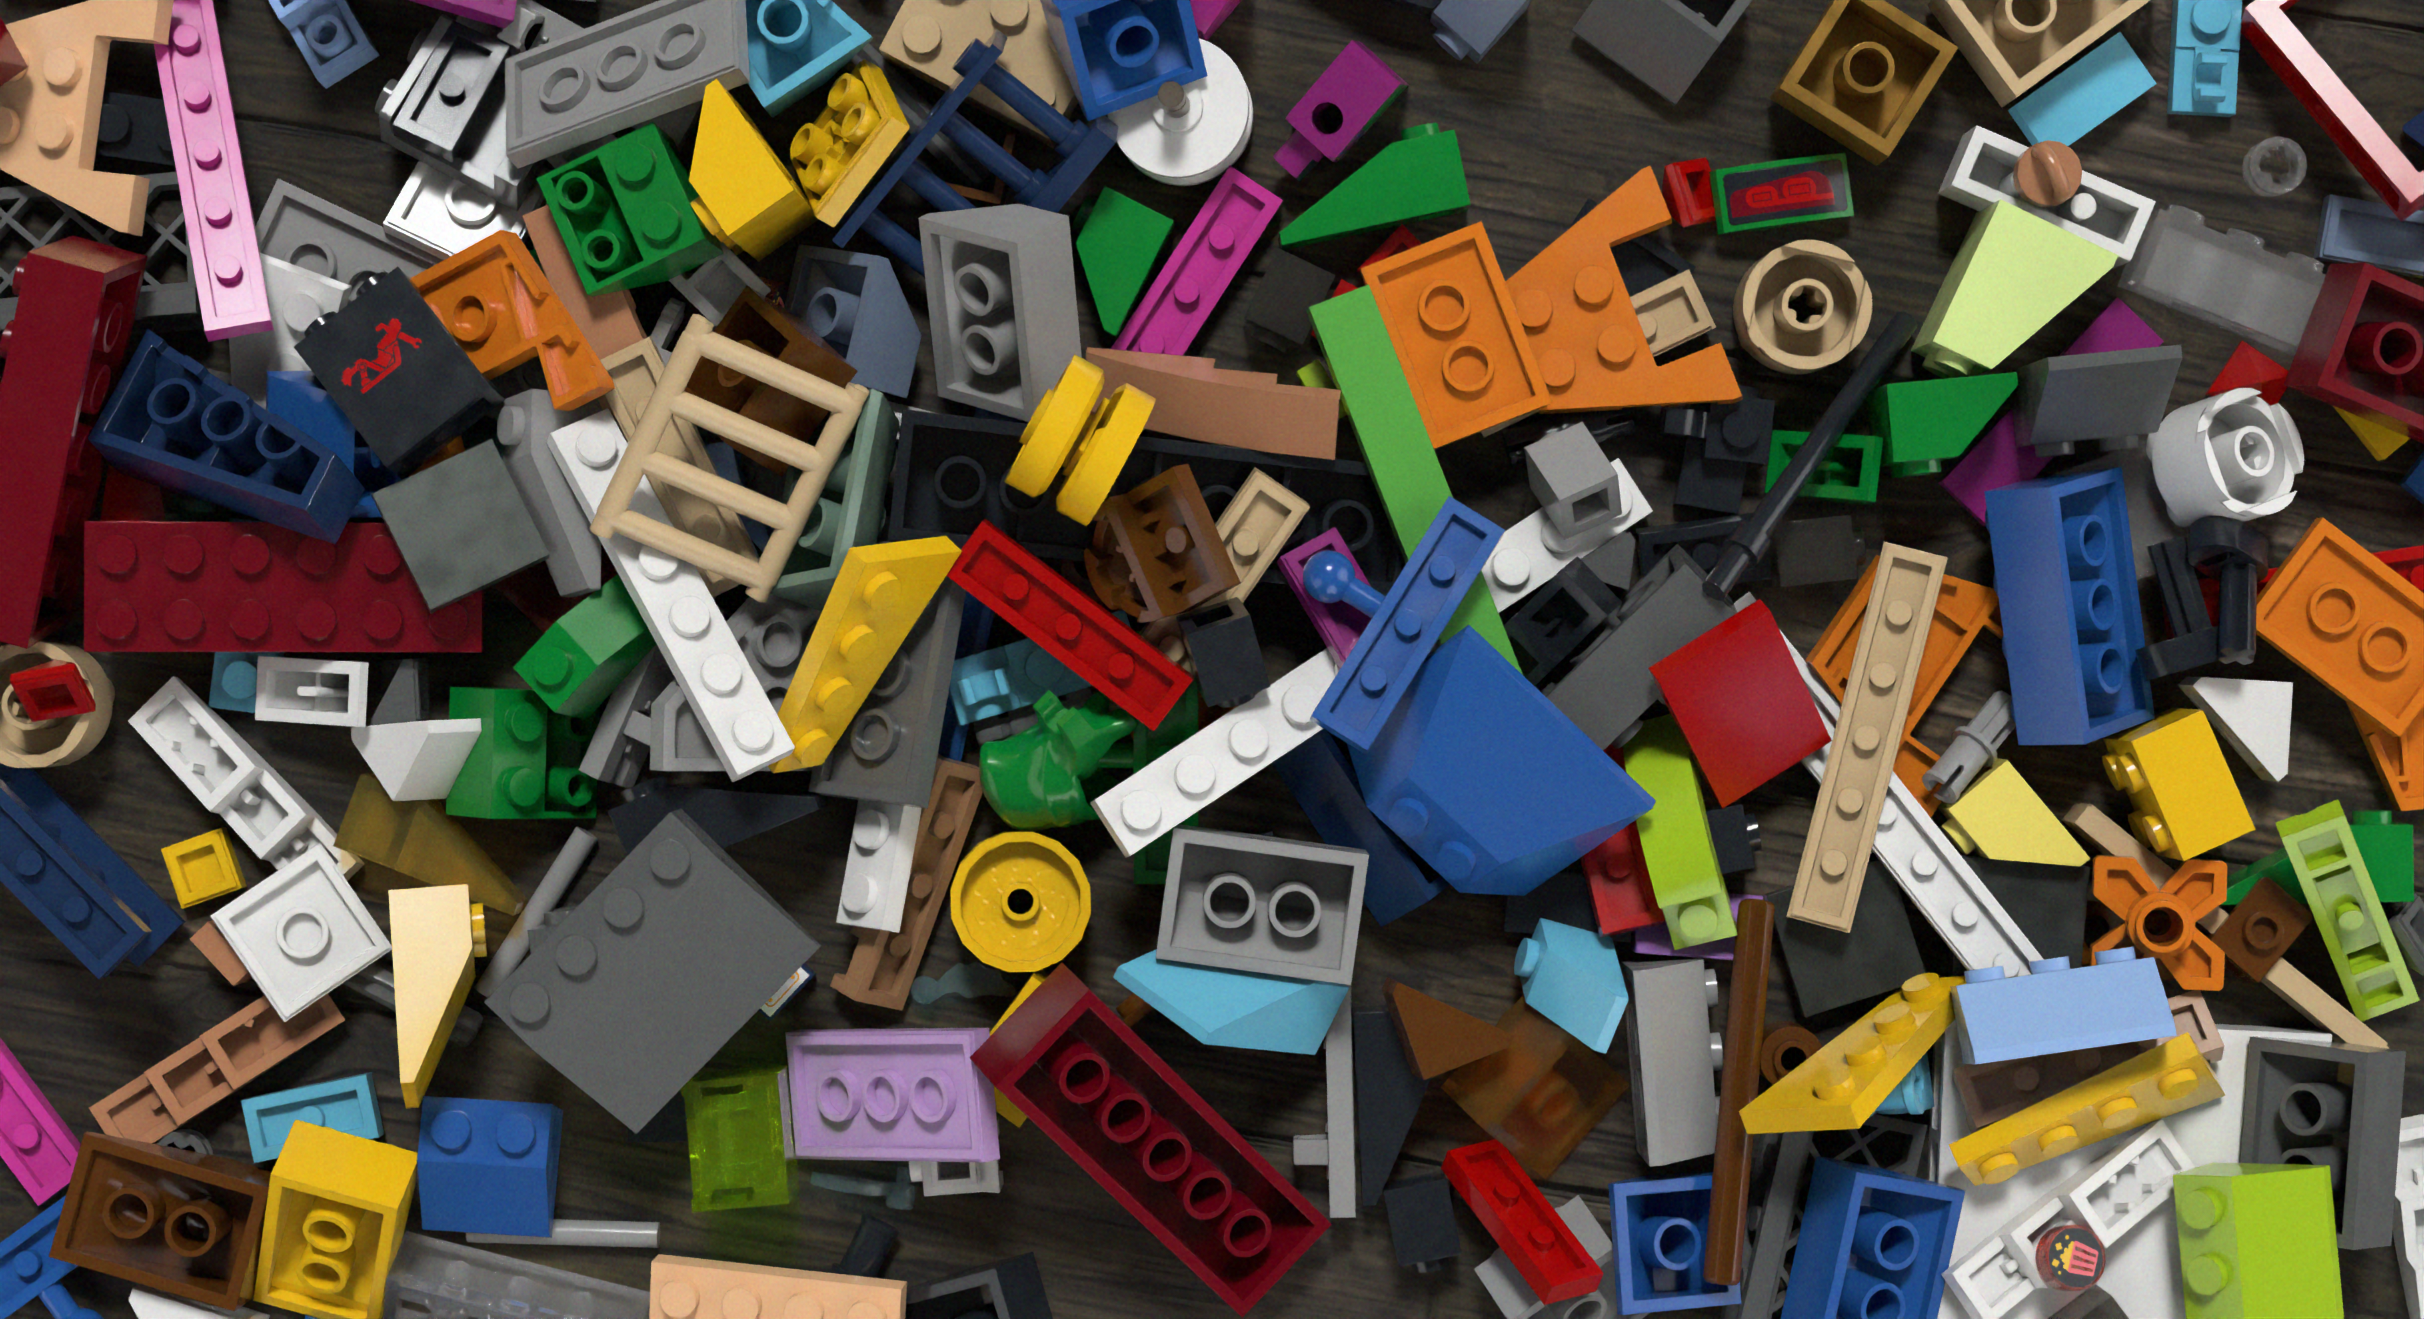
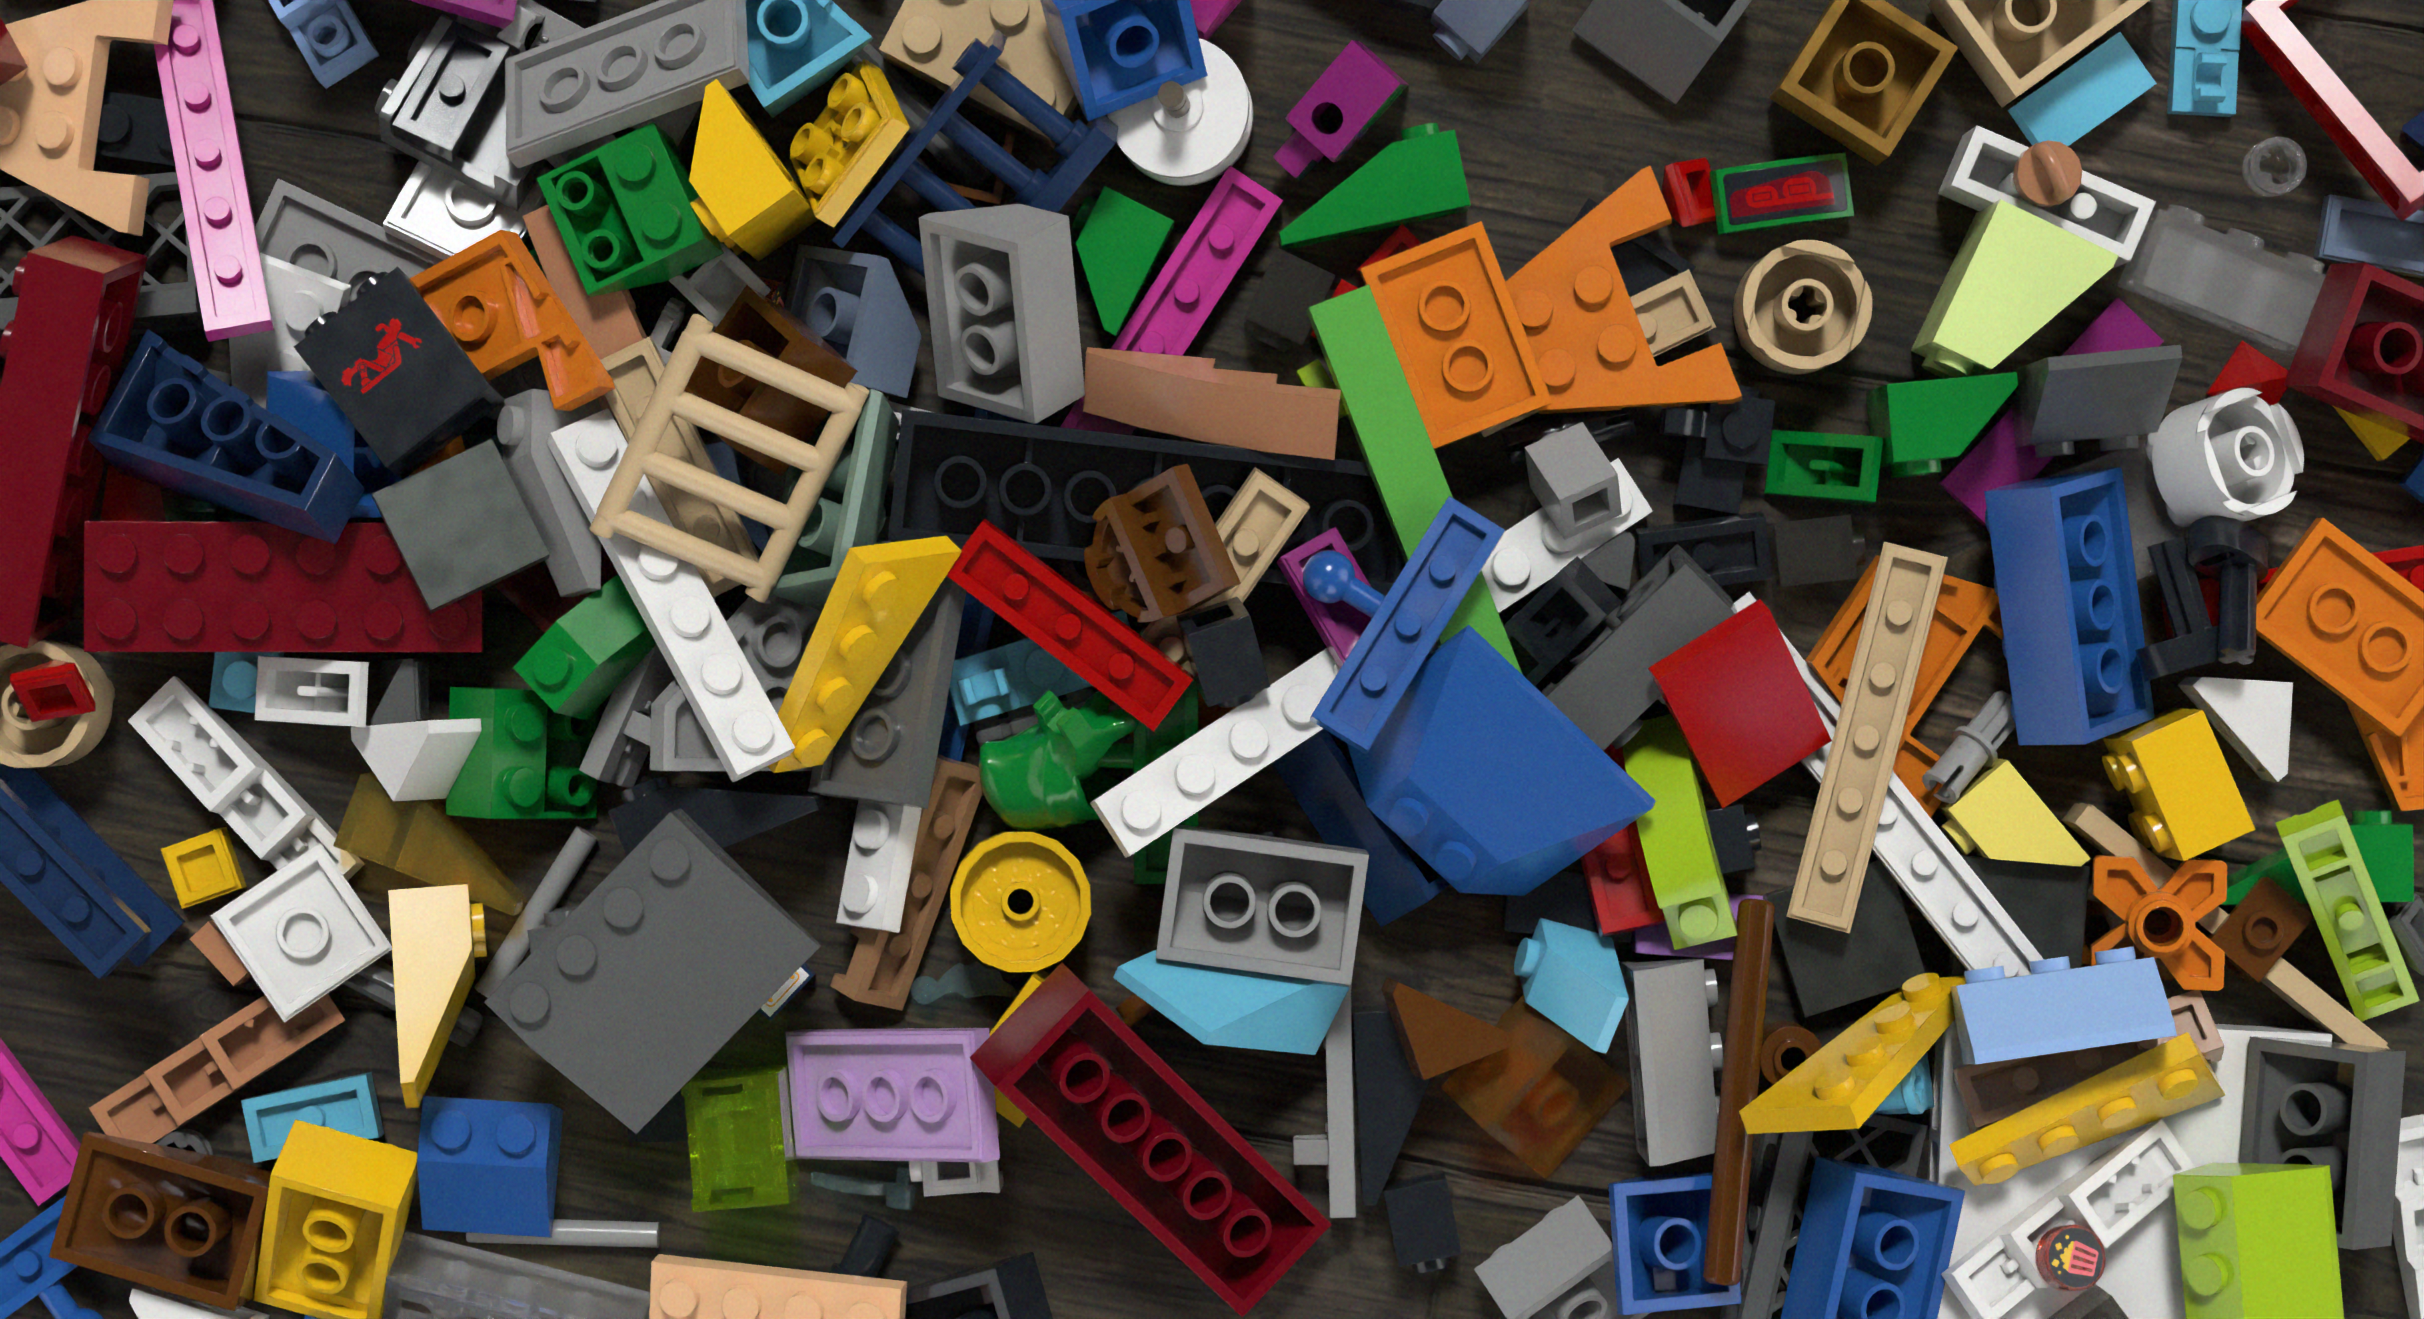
yellow wheel [1005,354,1156,526] -> none
red plate [1441,1138,1604,1305] -> none
black bar [1702,312,1917,601] -> none

